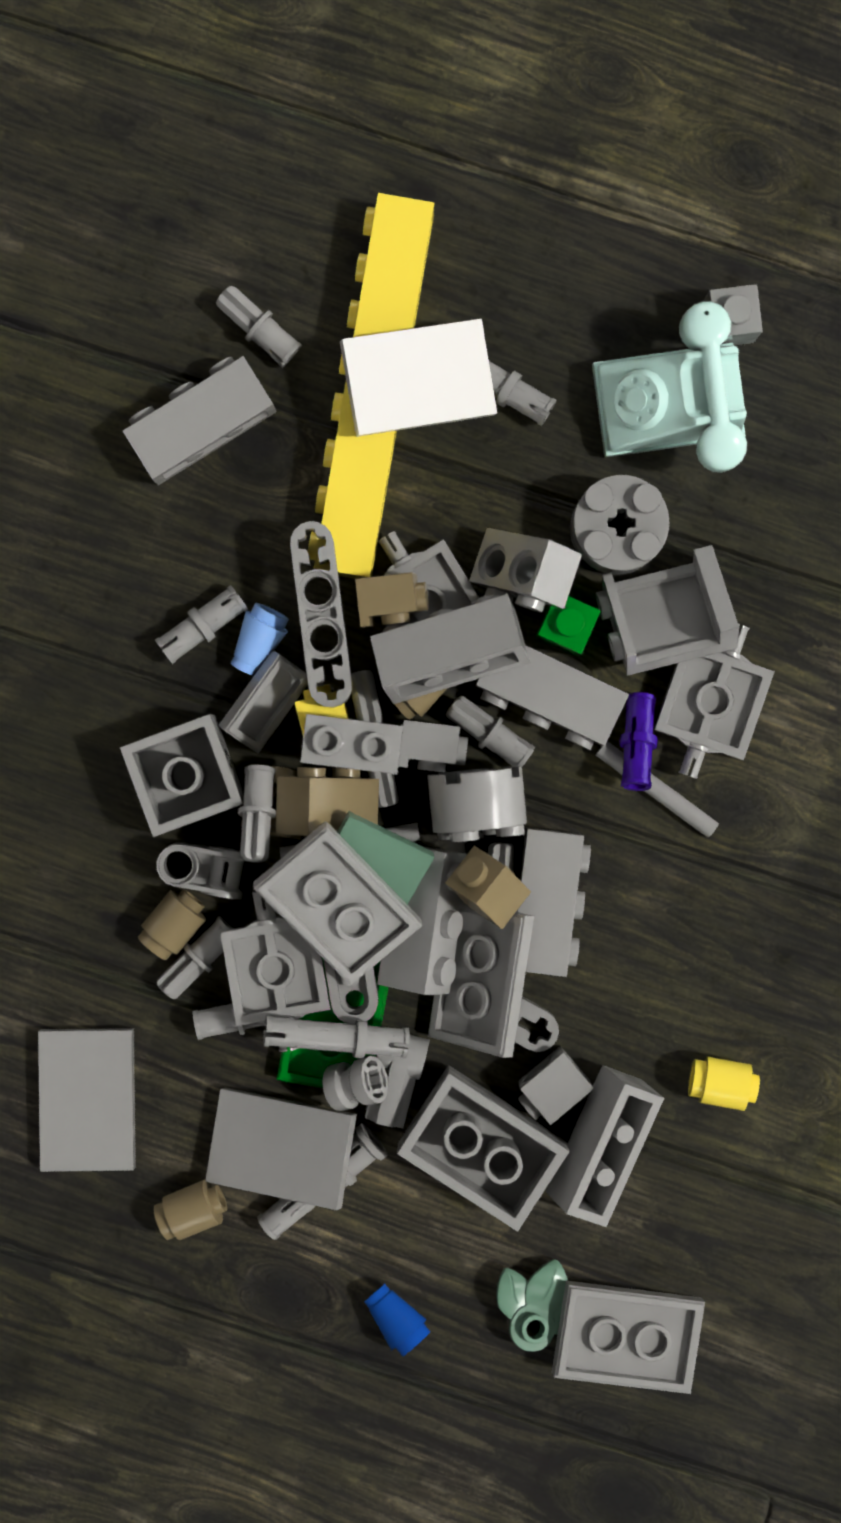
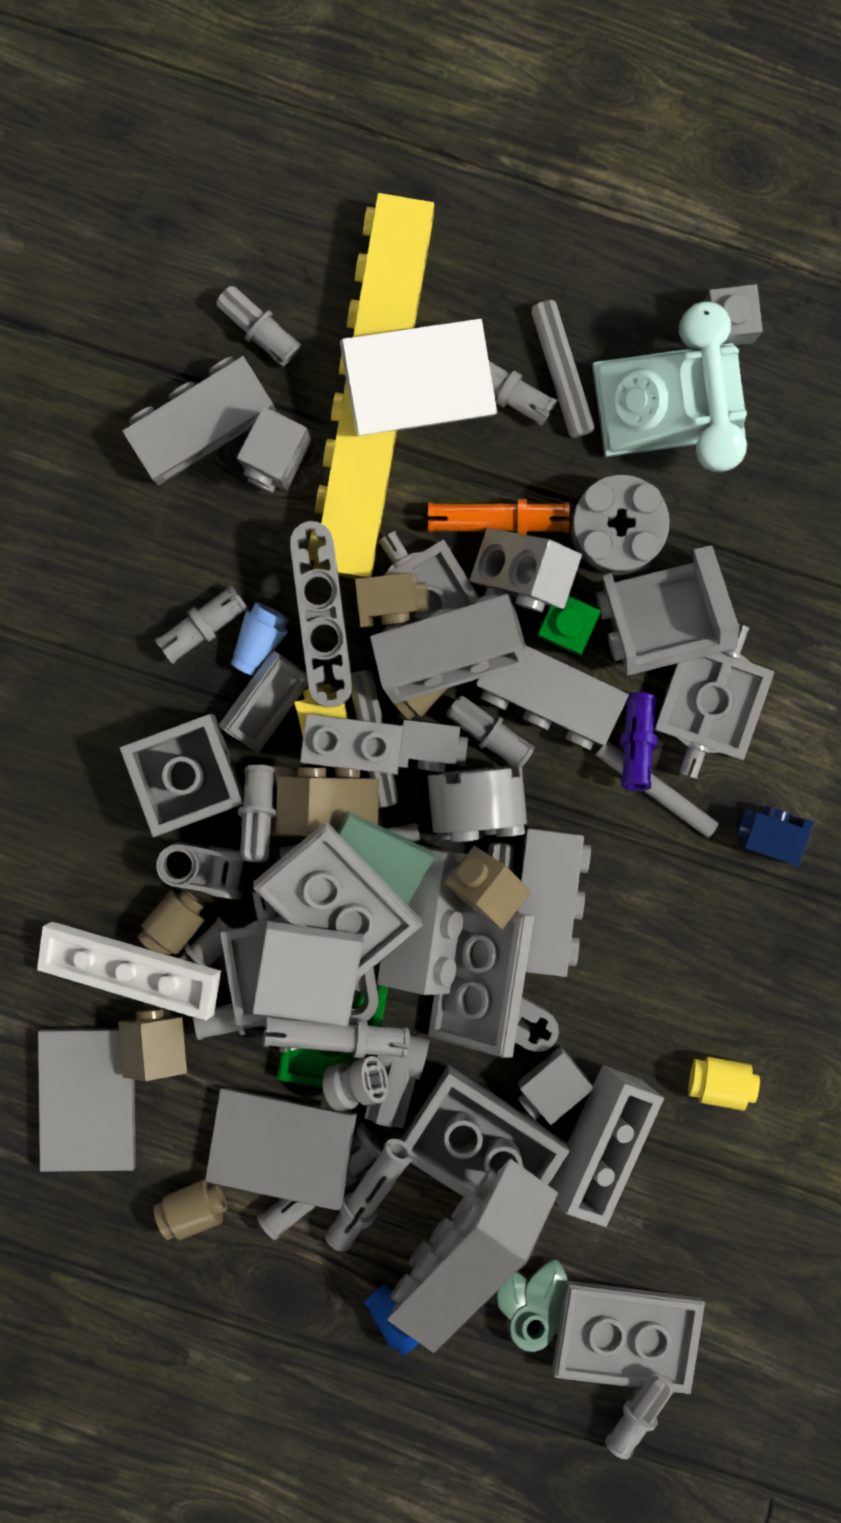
none -> white plate [37,922,221,1021]
none -> dark tan brick [118,1008,187,1081]
none -> light grey brick [237,406,312,493]
none -> light grey tile [253,921,363,1027]
none -> light grey pin [325,1139,413,1252]
none -> light grey brick [387,1159,558,1353]
none -> orange pin [428,499,570,535]
none -> light grey axle [531,300,594,438]
none -> light grey axle [605,1372,674,1459]
none -> dark blue brick [735,806,814,867]

